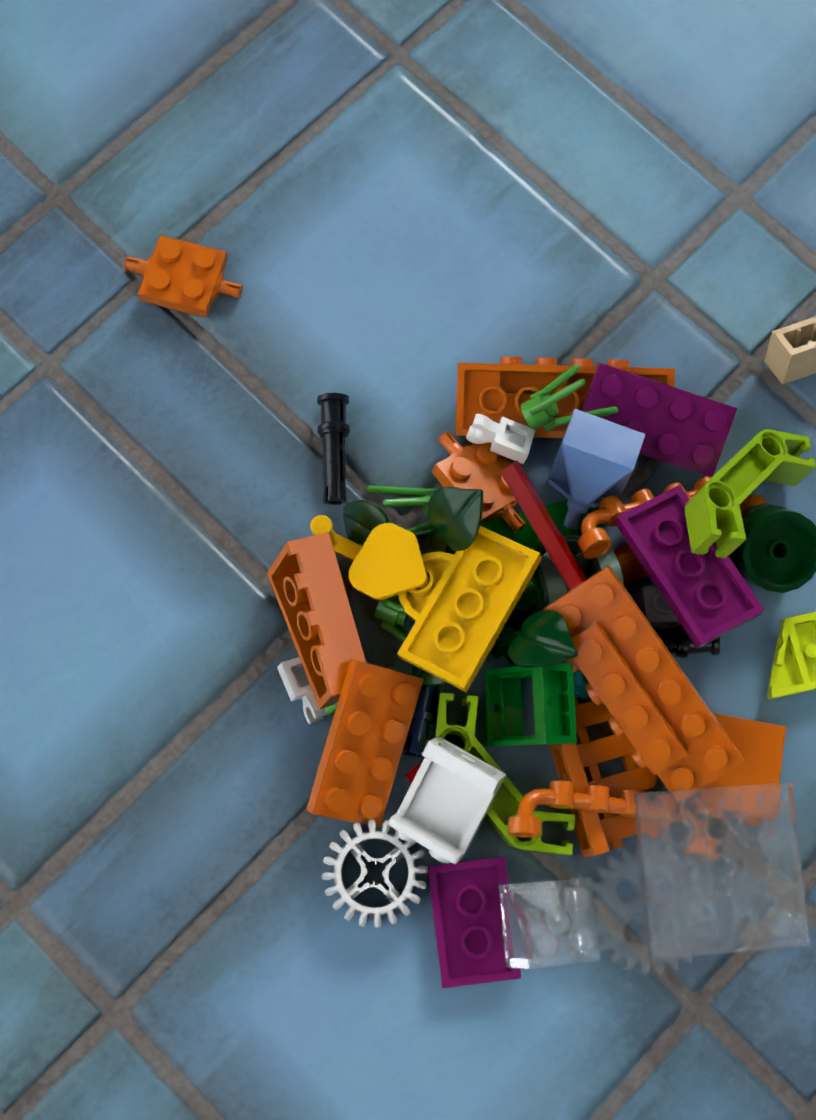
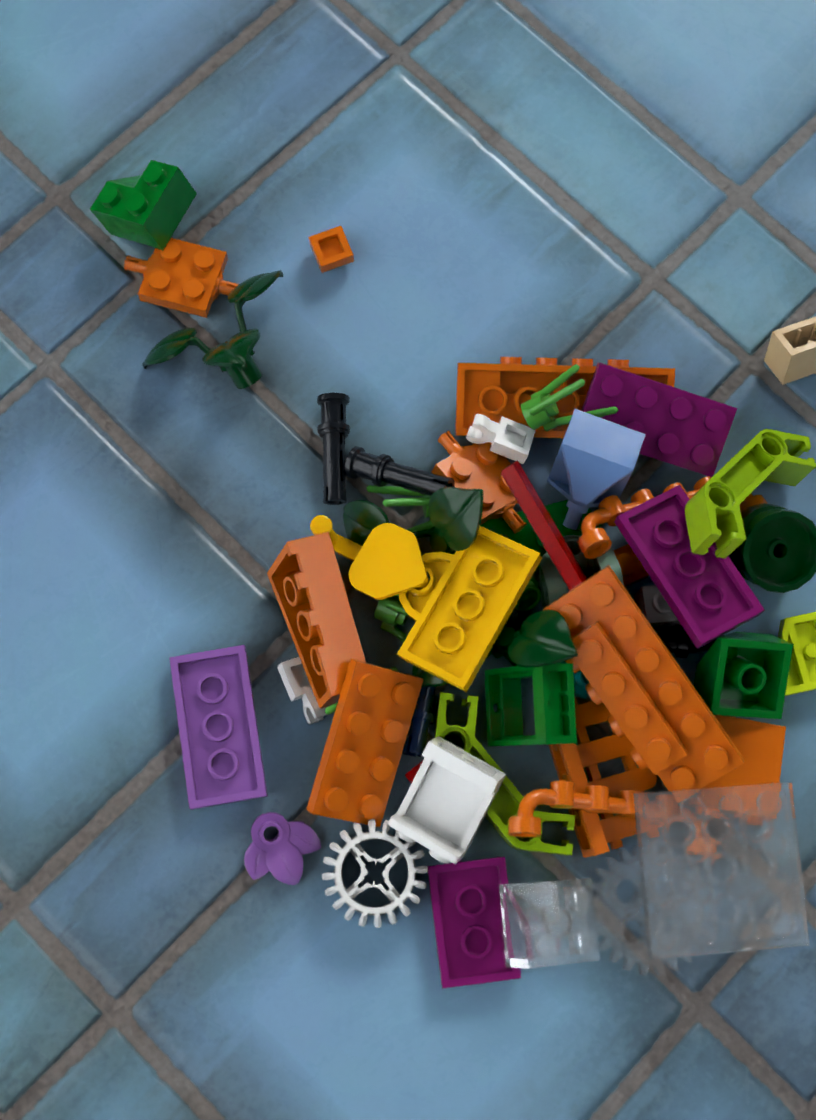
none -> green slope [90,160,197,250]
none -> dark green plant [142,270,283,389]
none -> medium lavender plate [169,645,268,810]
none -> medium lavender plate [244,812,321,885]
none -> orange plate [309,226,354,273]
none -> black pin [345,446,455,496]
none -> green slope [693,632,793,719]

